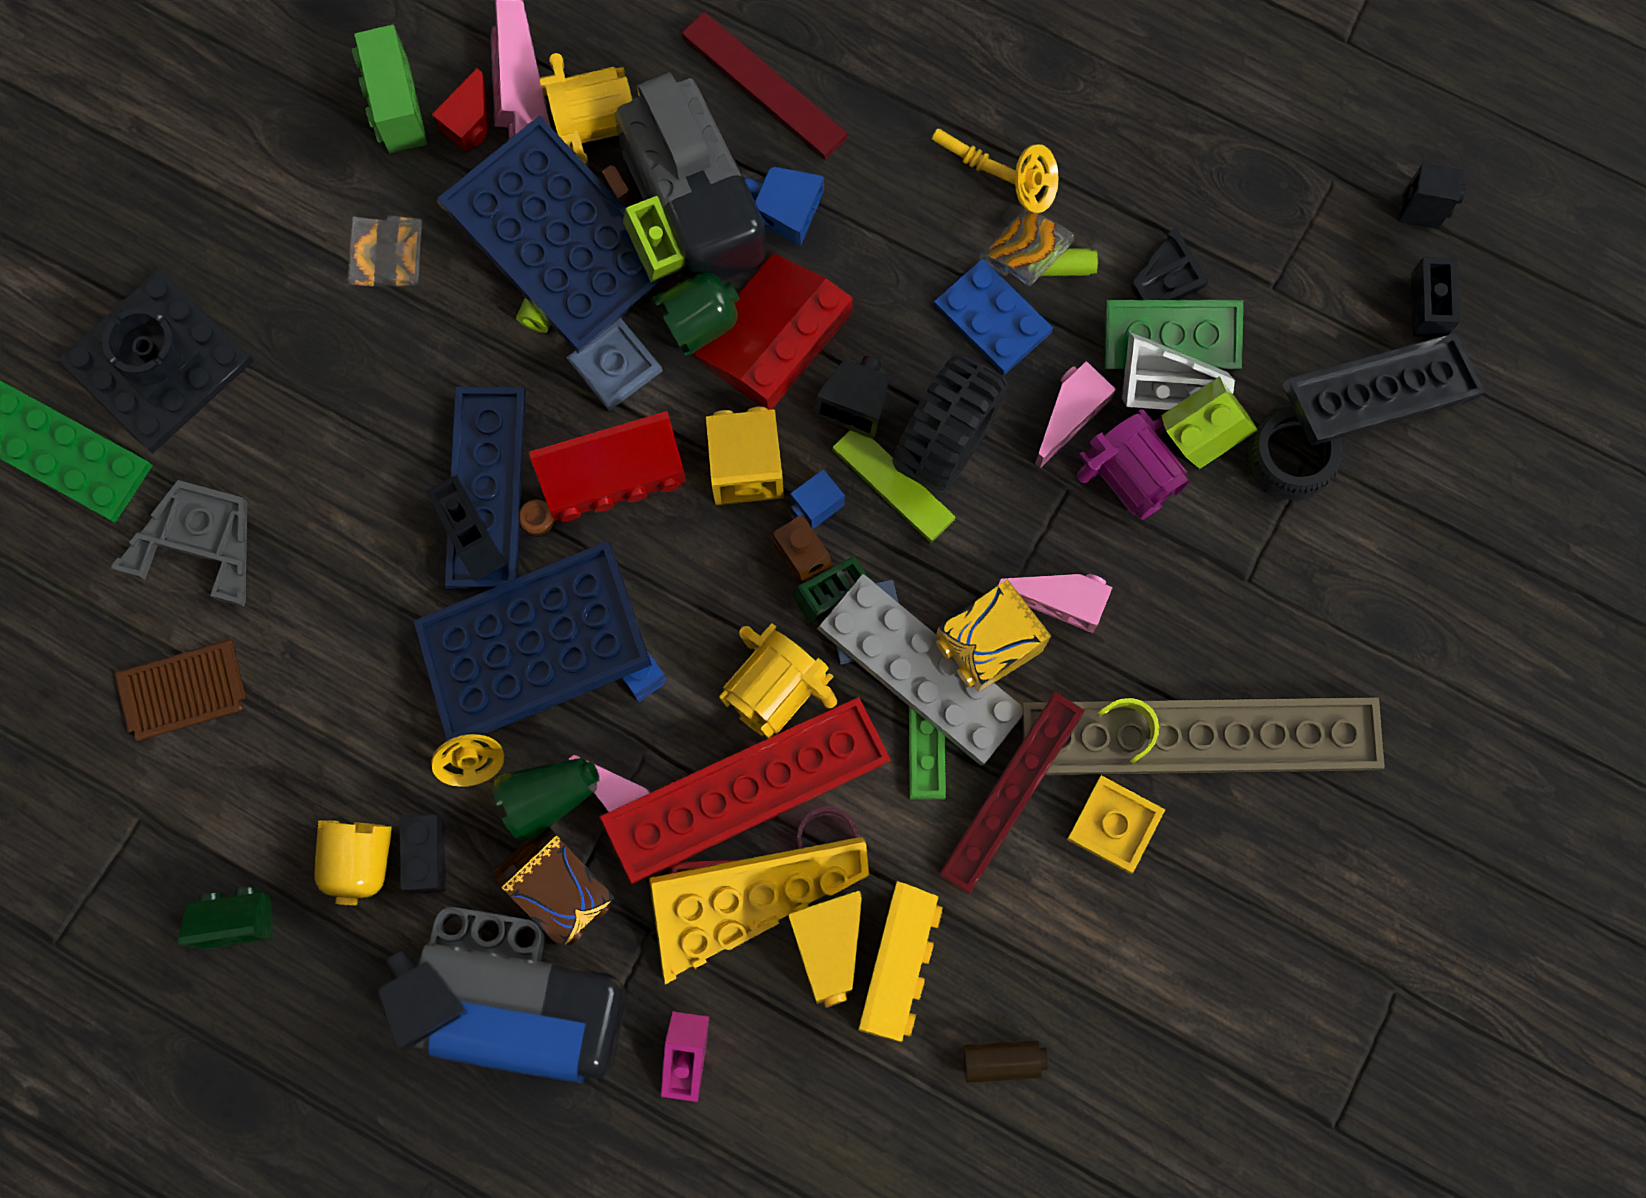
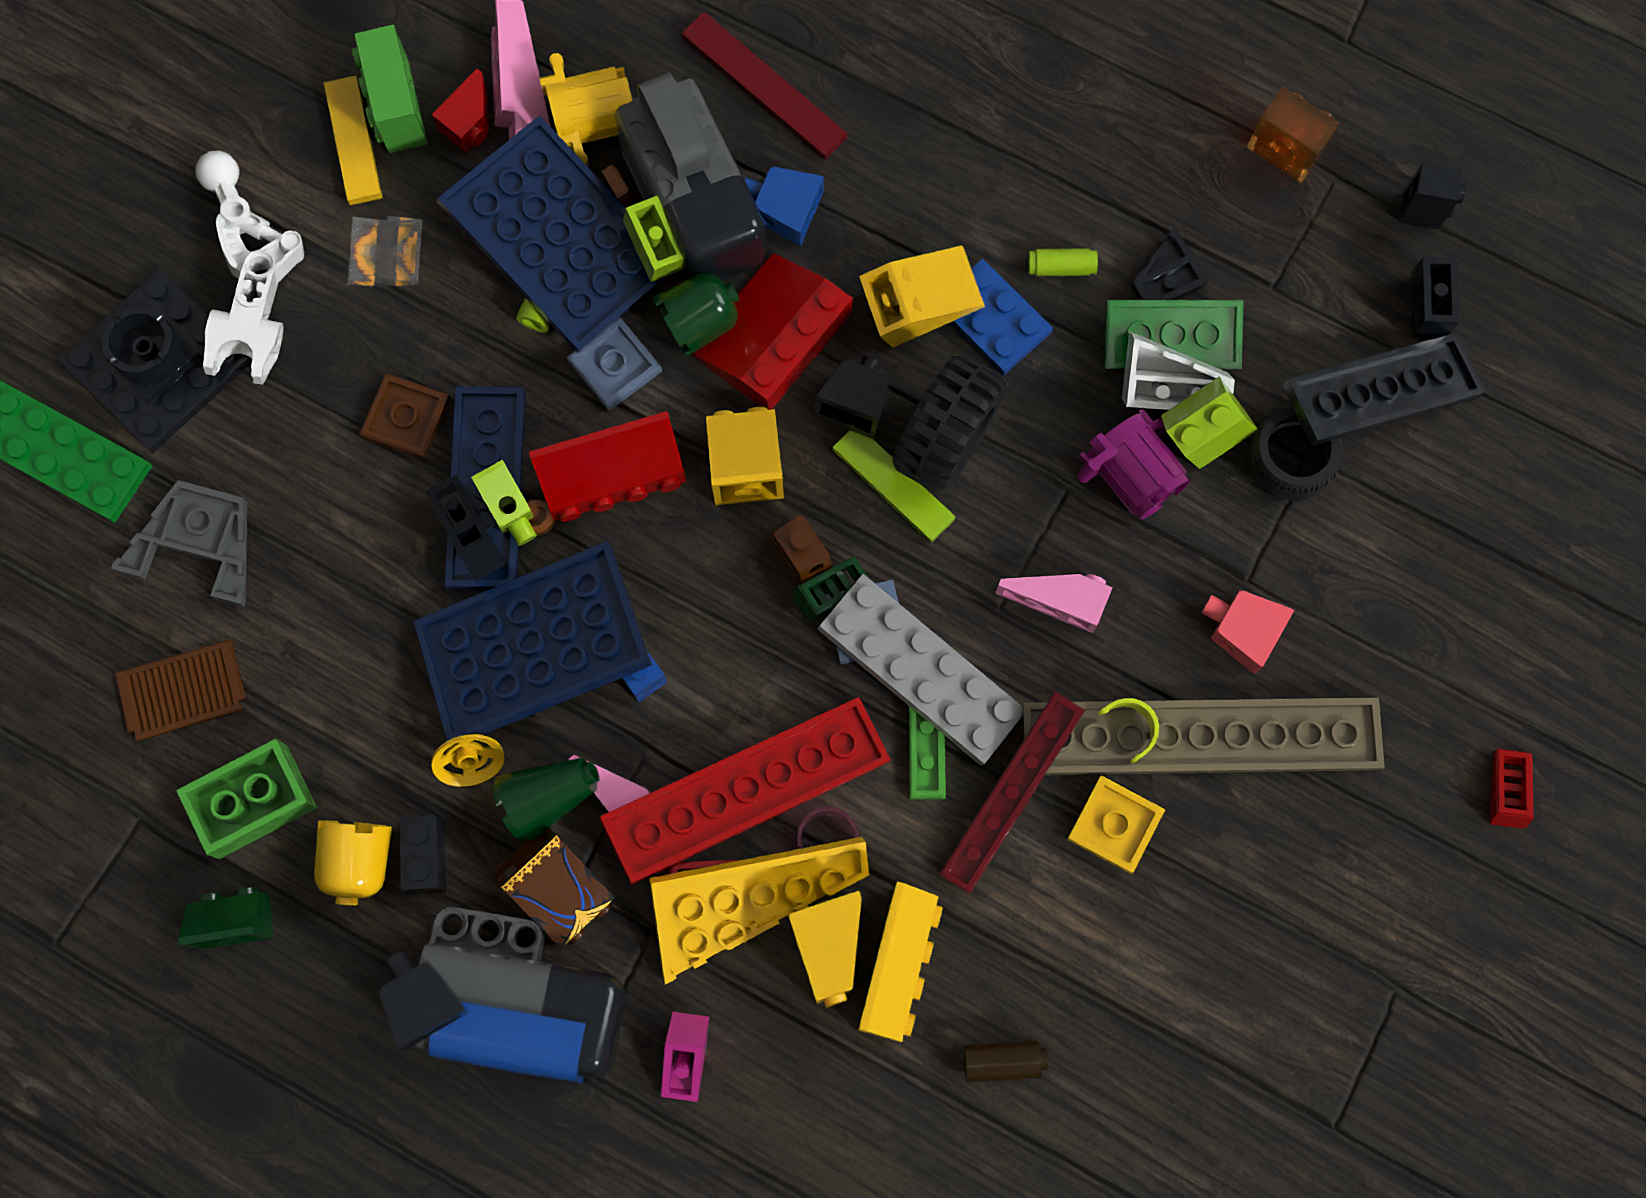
yellow container [719,623,837,739] -> none
blue brick [789,469,845,529] -> none
yellow dish [931,128,1058,213] -> none
yellow slope [936,579,1051,693] -> none
slope [980,210,1074,287] -> none
bright pink slope [1035,361,1116,468] -> none
none -> bright green brick [176,739,317,859]
none -> white piece [195,150,304,385]
none -> yellow tile [324,76,383,205]
none -> reddish brown tile [359,373,451,459]
none -> lime torso [471,460,537,546]
none -> yellow slope [859,246,985,348]
none -> coral torso [1201,590,1294,674]
none -> clear orange brick [1247,87,1340,183]
none -> red slope [1490,748,1534,829]

